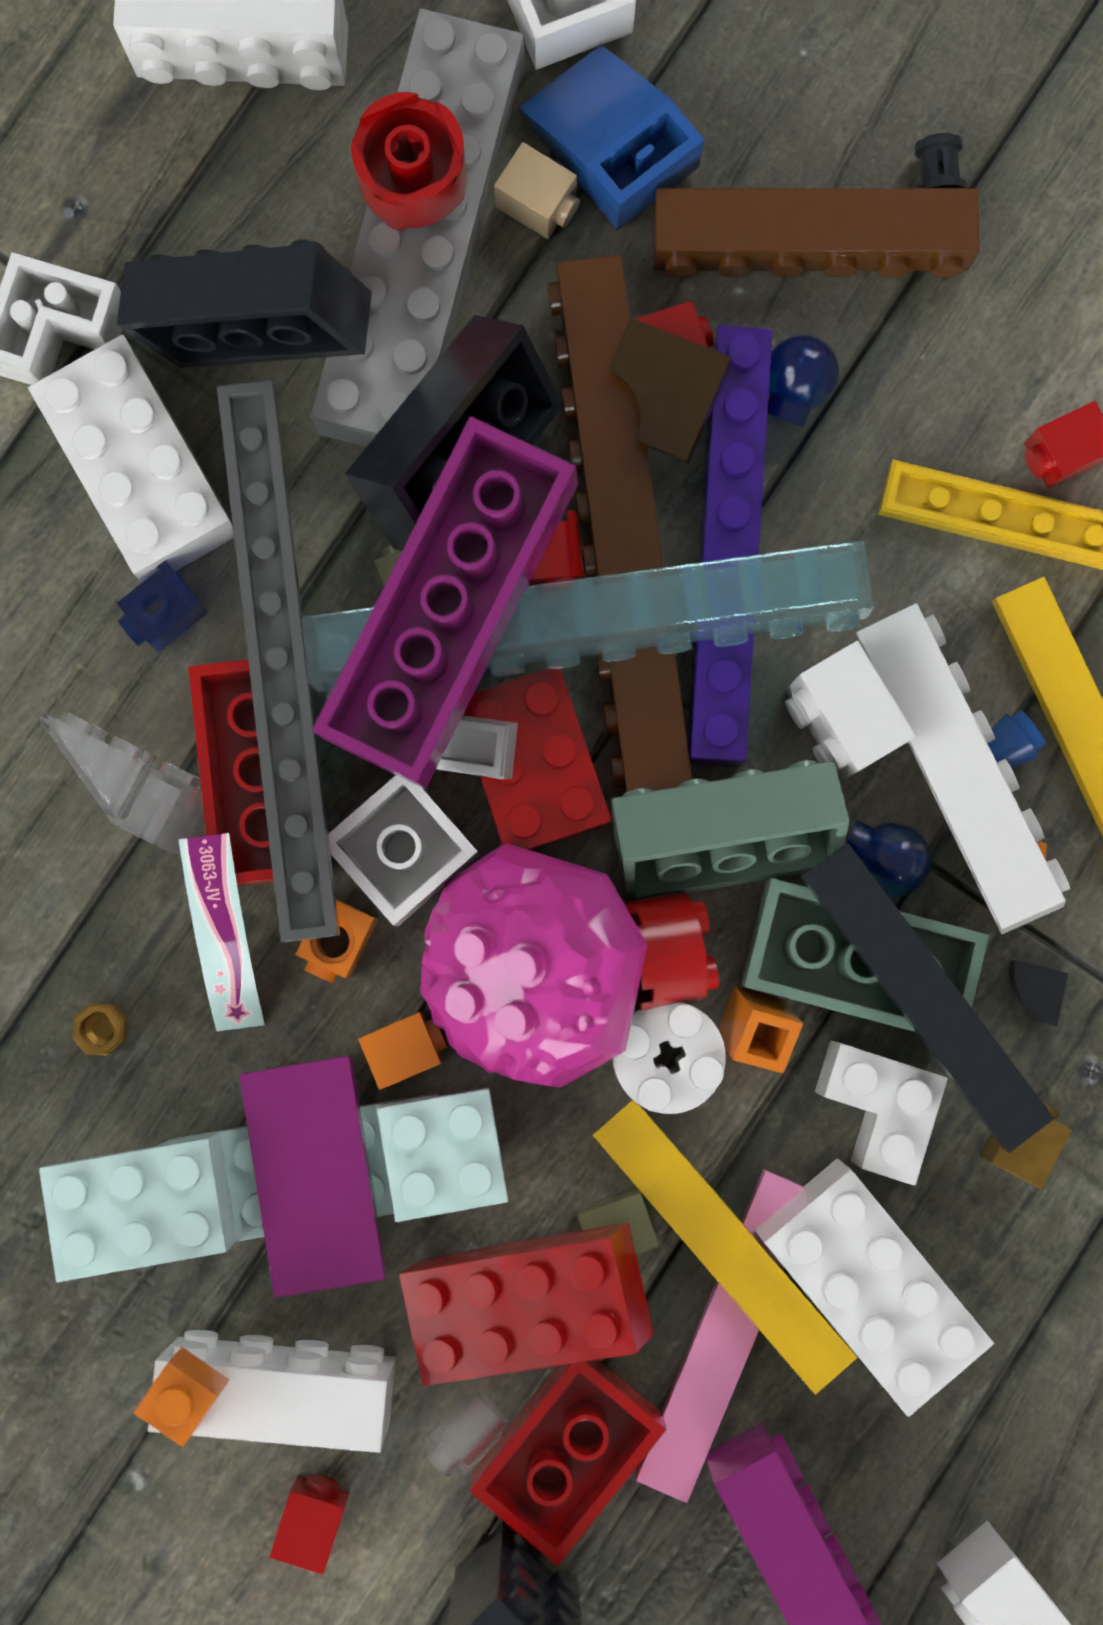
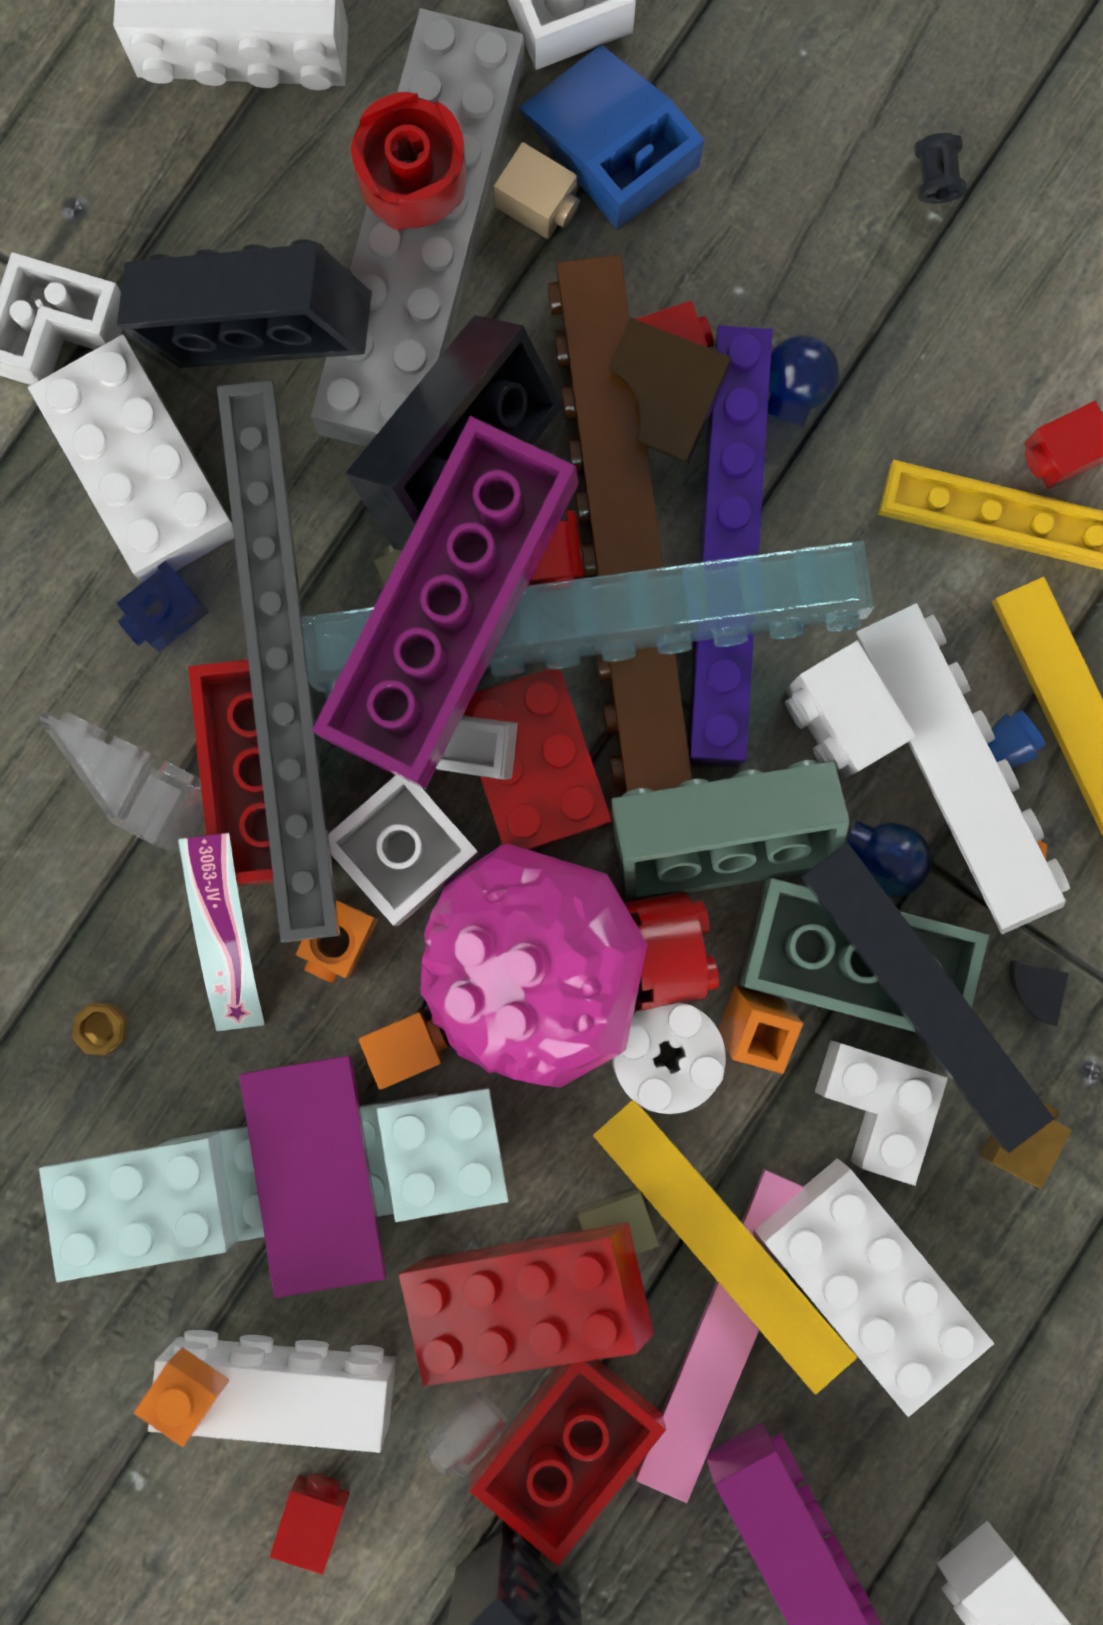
reddish brown brick [653,188,980,277] -> none

